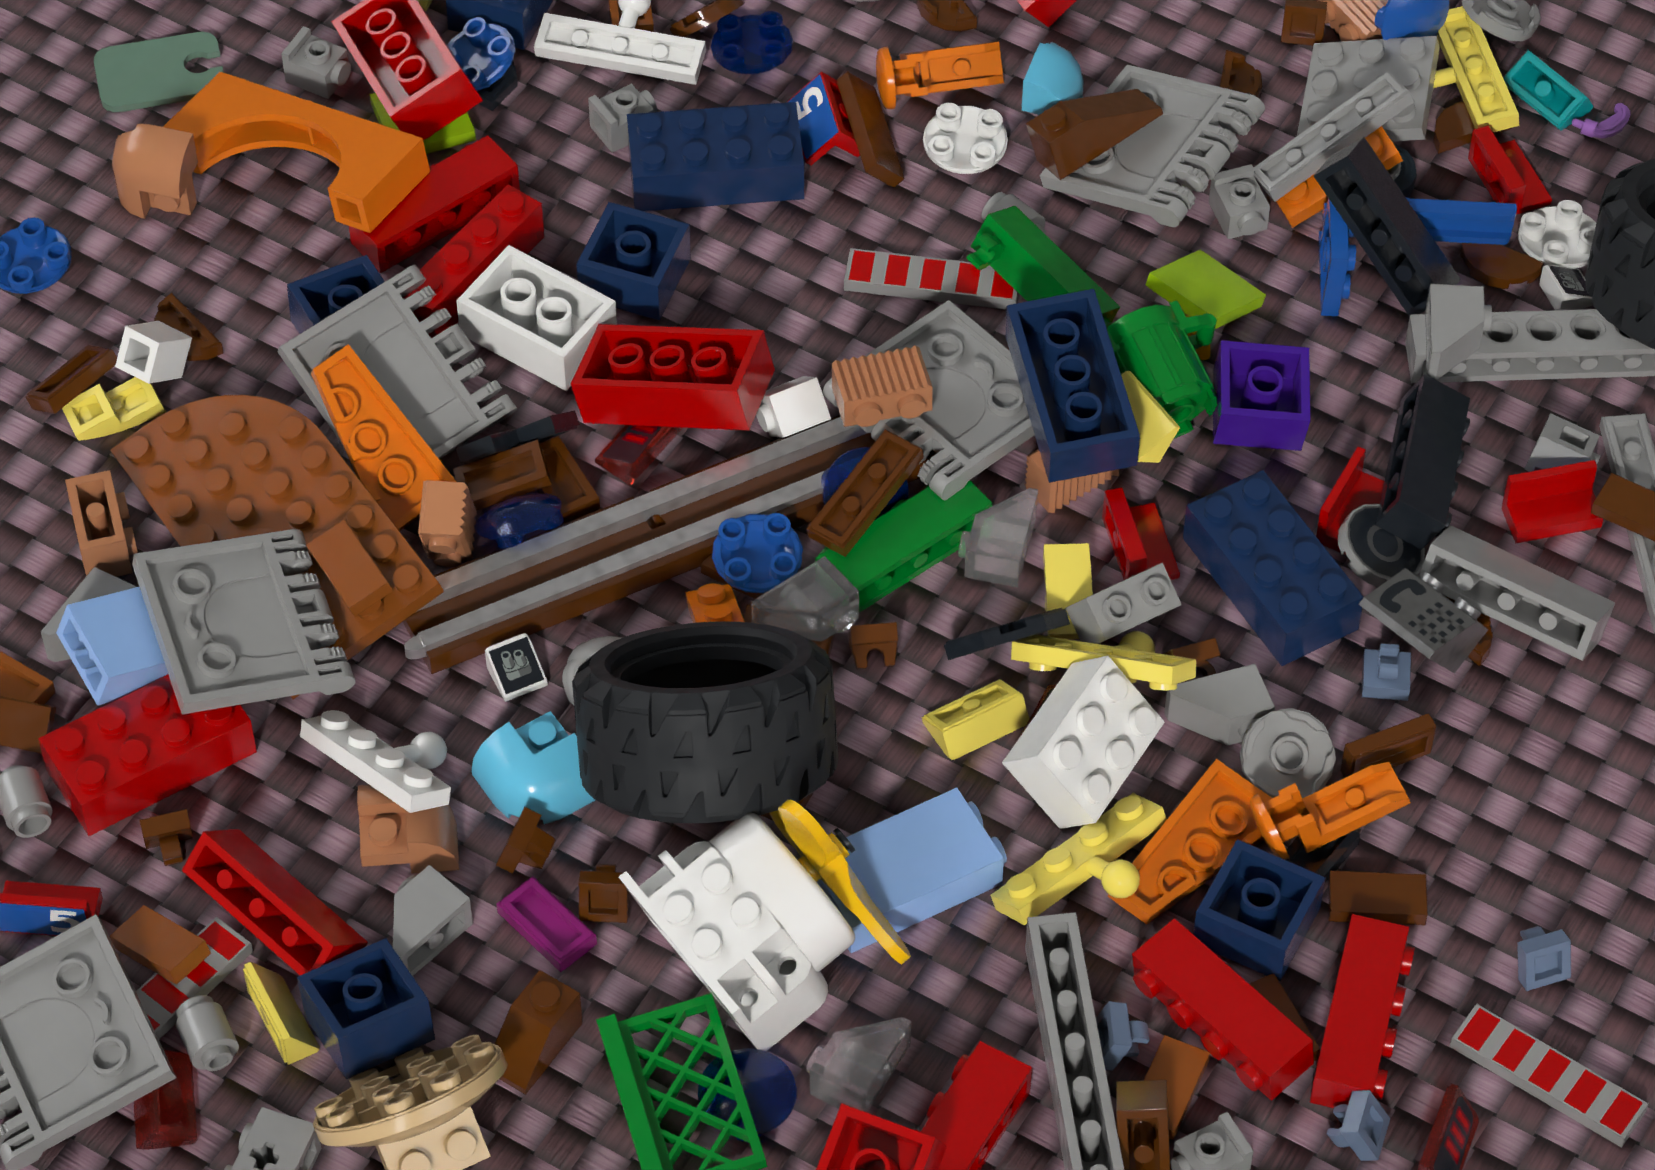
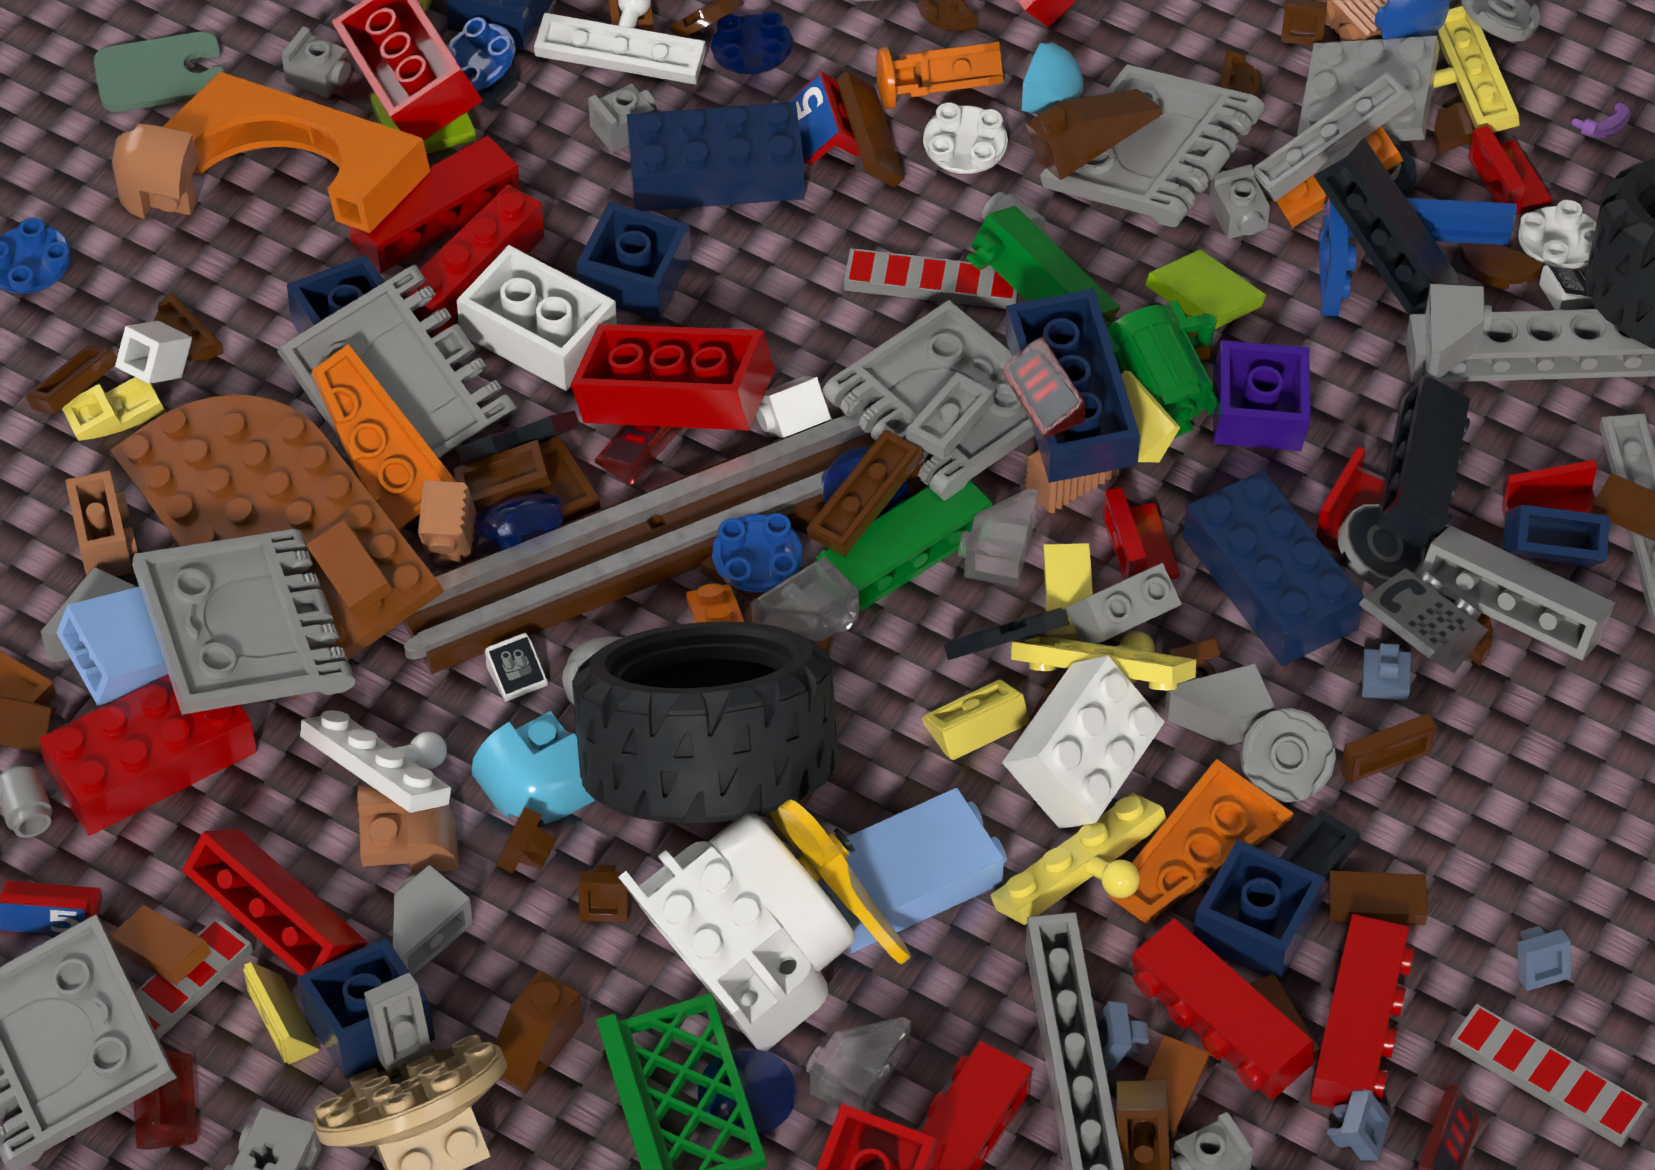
reddish brown tile [139,809,193,866] -> none
light grey brick [176,995,239,1071] -> none
magenta tile [496,876,597,972] -> none
nougat brick [832,345,933,427] -> none
reddish brown tile [848,622,898,670] -> none
orange piece [1250,762,1411,860] -> none
teal slope [1503,50,1594,131] -> none
light grey brick [1524,413,1601,472] -> none
none -> light grey plate [364,972,432,1072]
none -> light grey plate [906,373,994,460]
none -> slope [1001,337,1085,439]
none -> dark blue piece [1503,505,1610,568]

